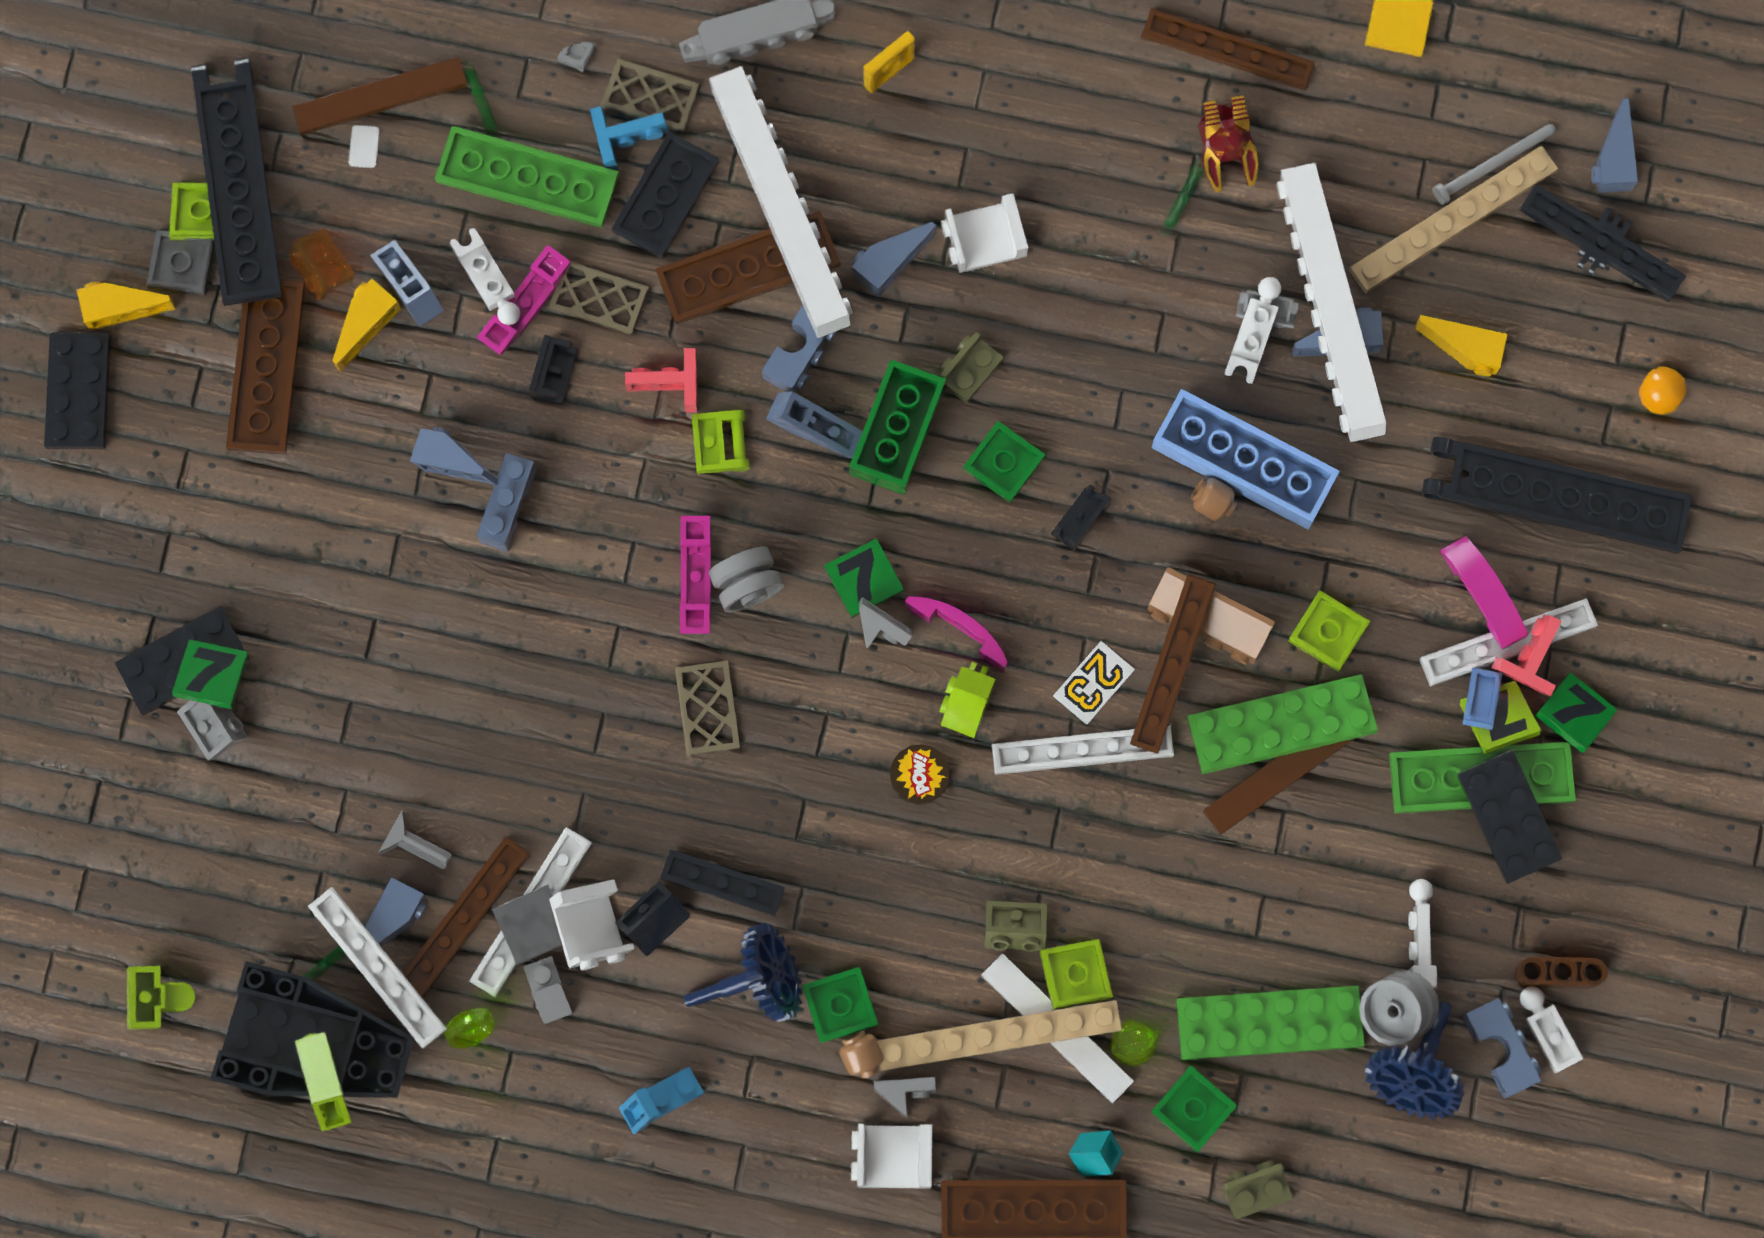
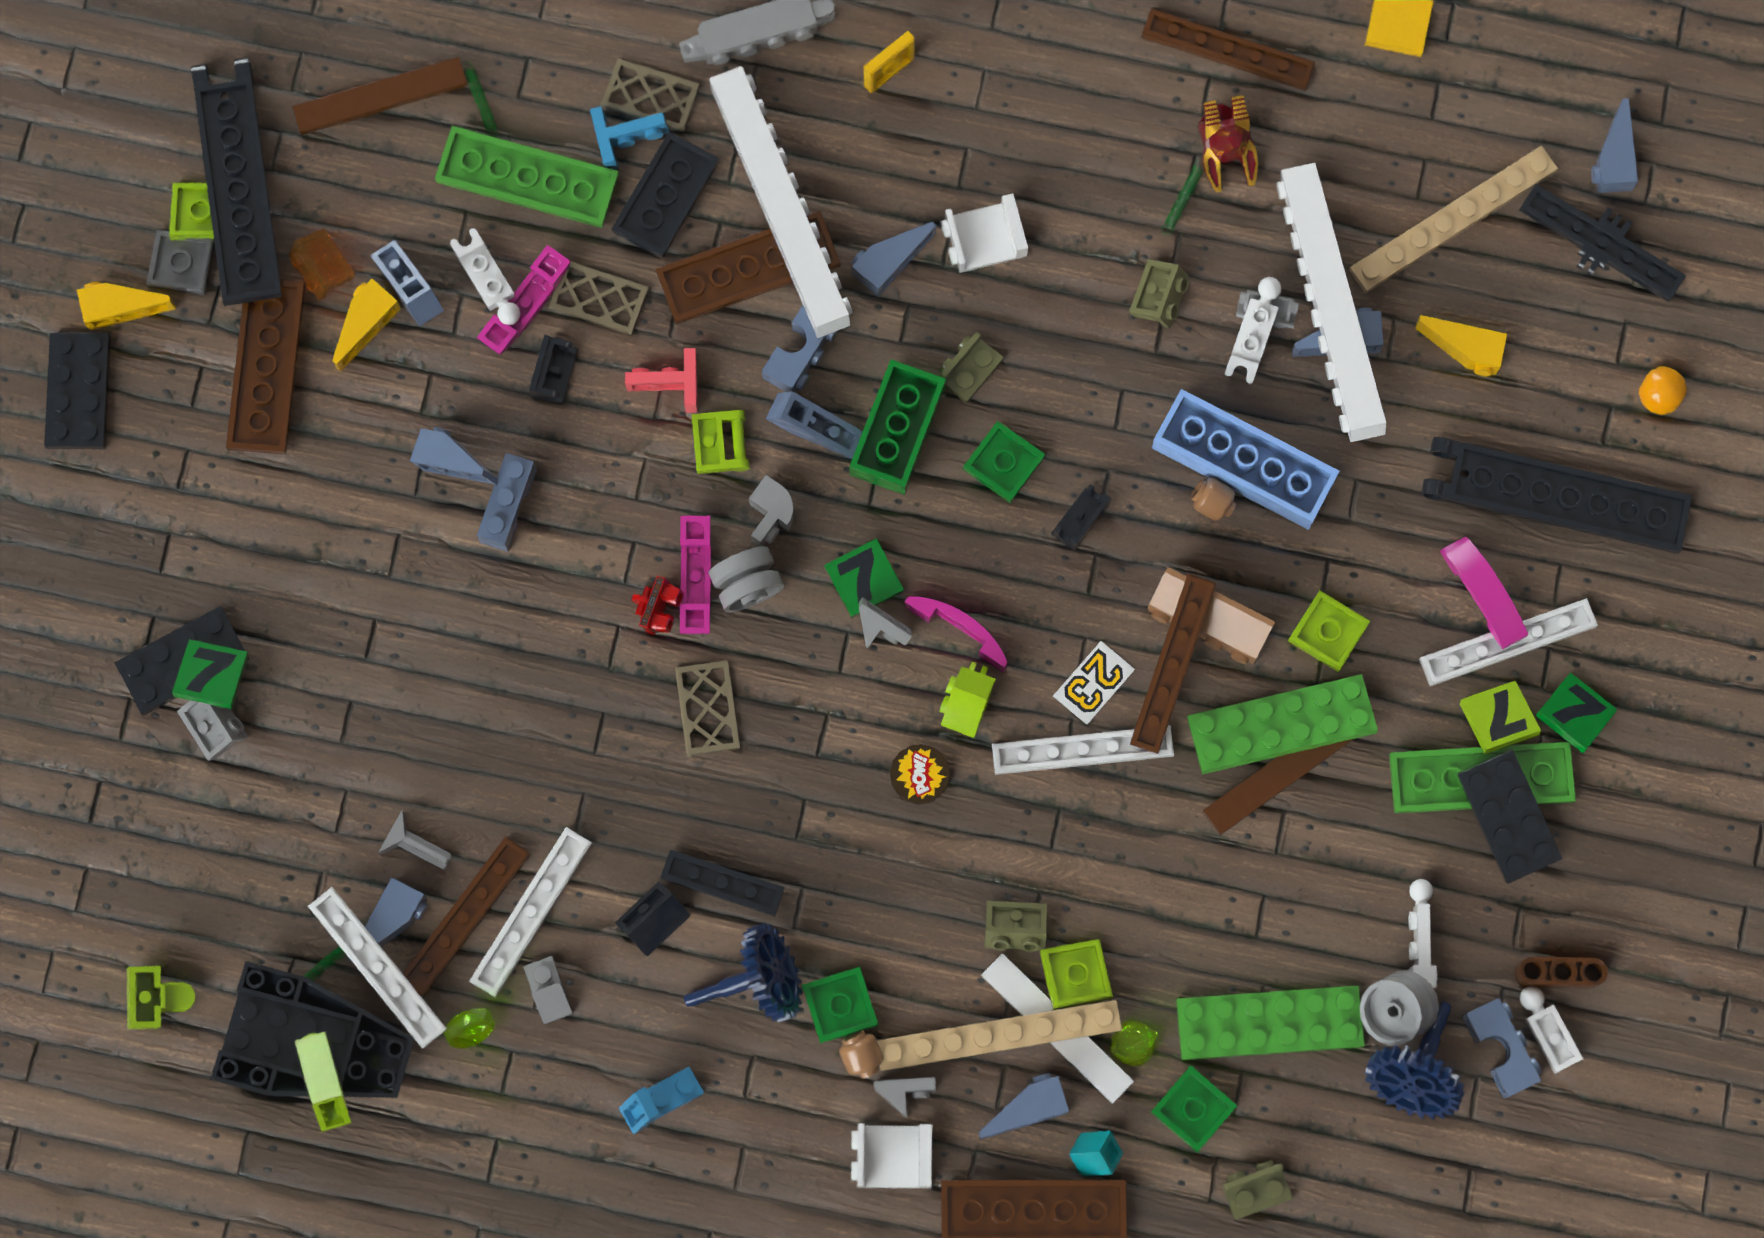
white sticker [348,125,379,168] -> none
flat silver tile [492,885,562,965] -> none
white panel [549,880,634,970] -> none
light grey tile [557,41,596,72] -> none
light grey bar [1432,124,1556,205] -> none
medium blue tile [1462,668,1502,730] -> none
coral bracket [1491,615,1562,696] -> none
none -> red hips [631,575,684,635]
none -> light grey brick [749,475,794,547]
none -> sand blue slope [978,1073,1069,1140]
none -> olive bracket [1129,259,1189,329]

